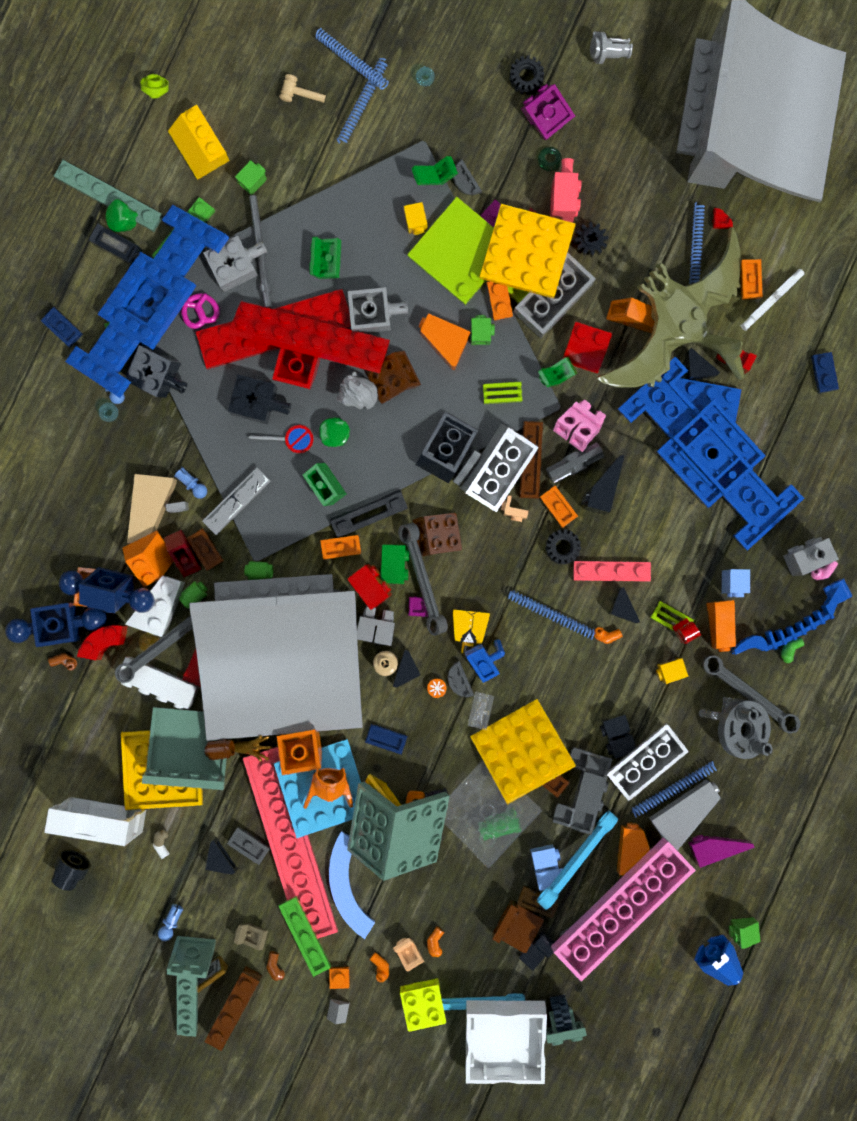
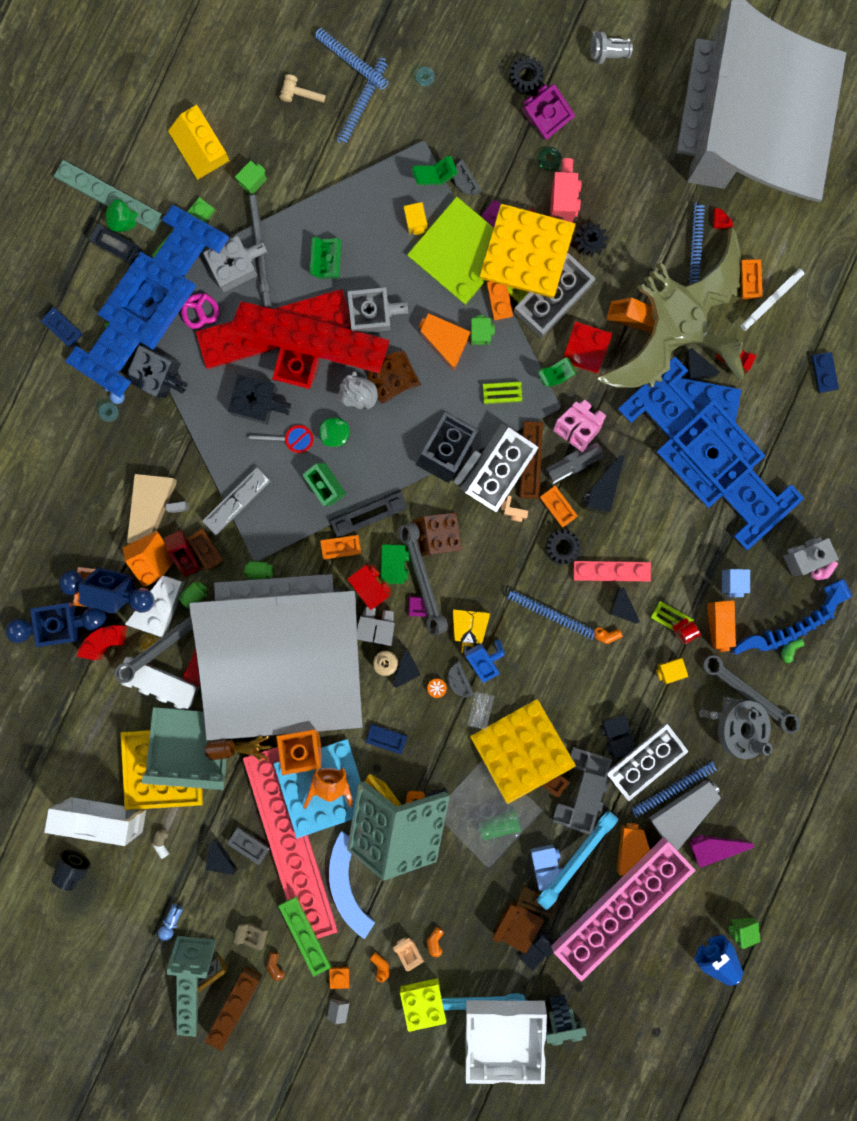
dark orange arm [48,653,77,671] -> none
lime plate [140,74,169,98] -> none
medium blue pin [175,467,207,499] -> none

